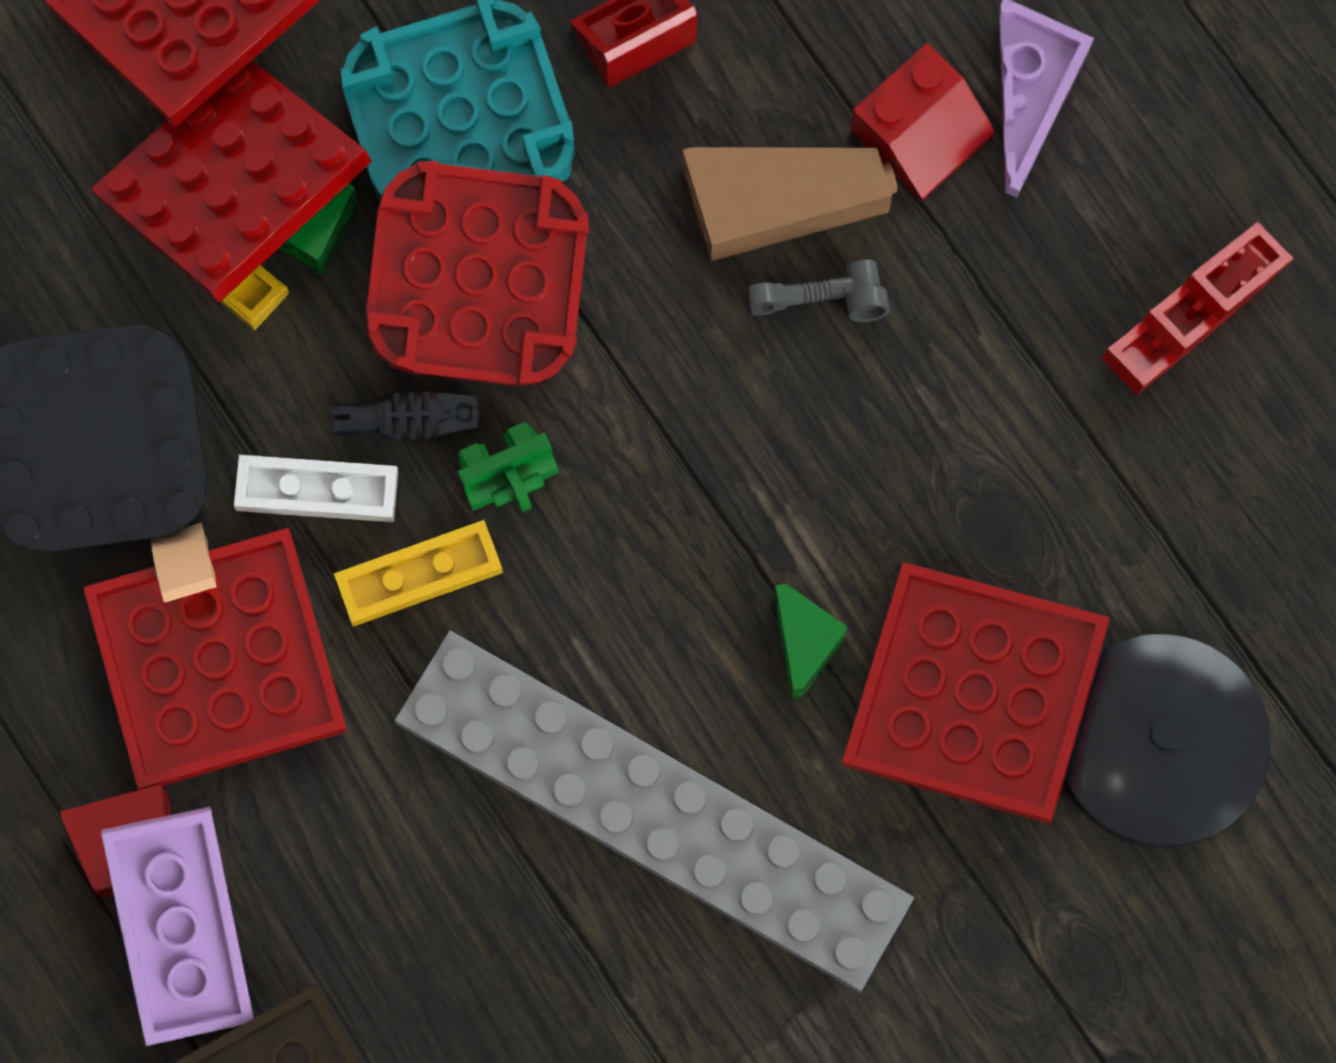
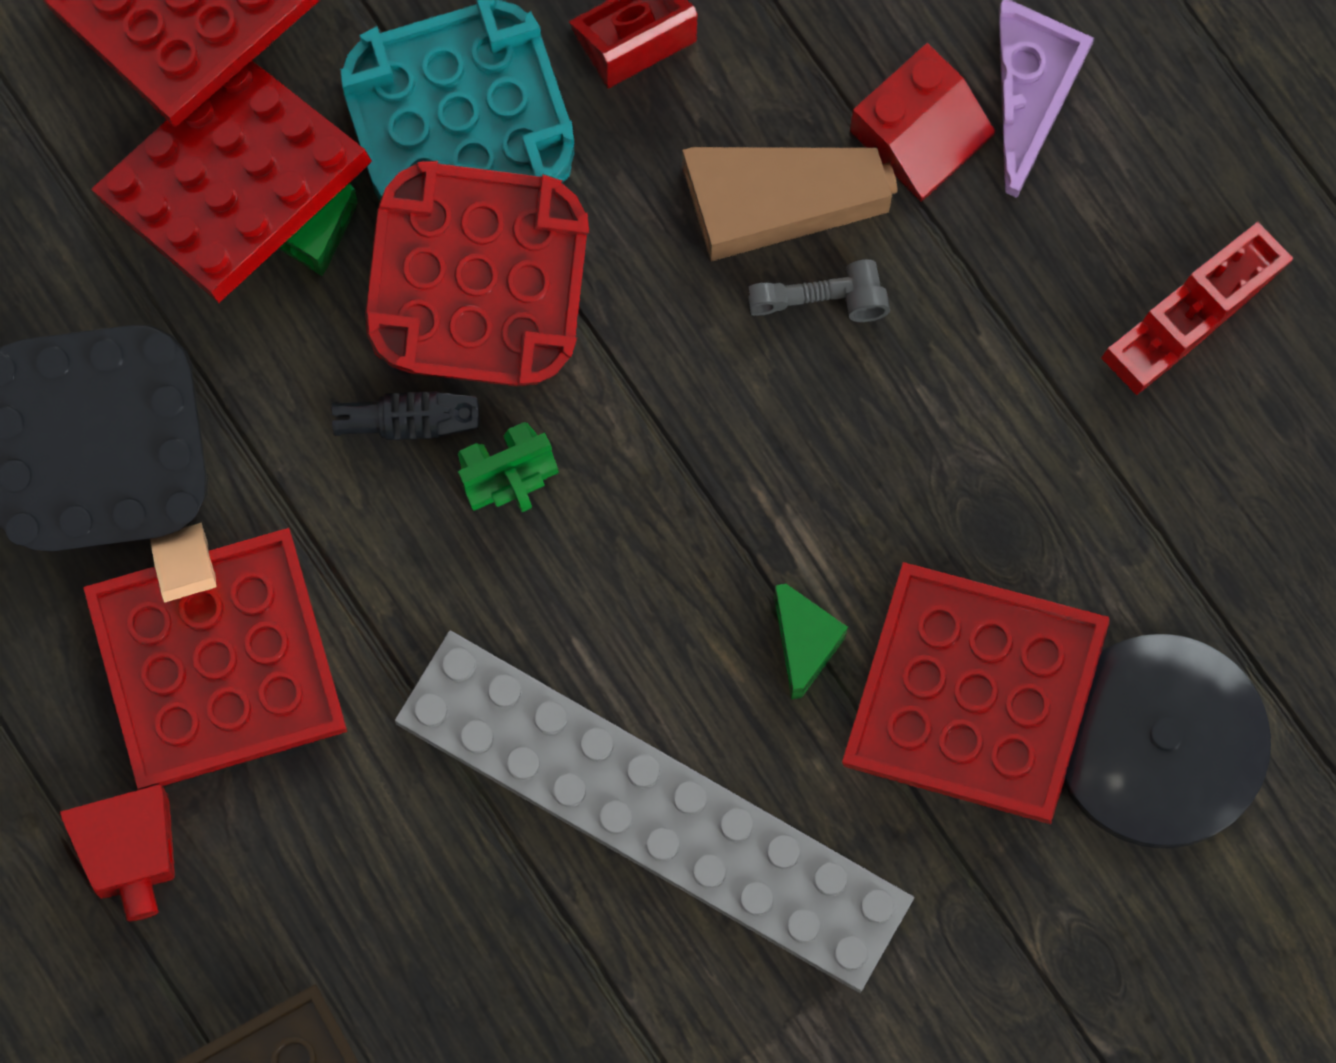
lavender plate [102,807,254,1046] -> none
yellow tile [220,265,289,331] -> none
white plate [234,455,398,522] -> none
yellow plate [334,520,503,627] -> none

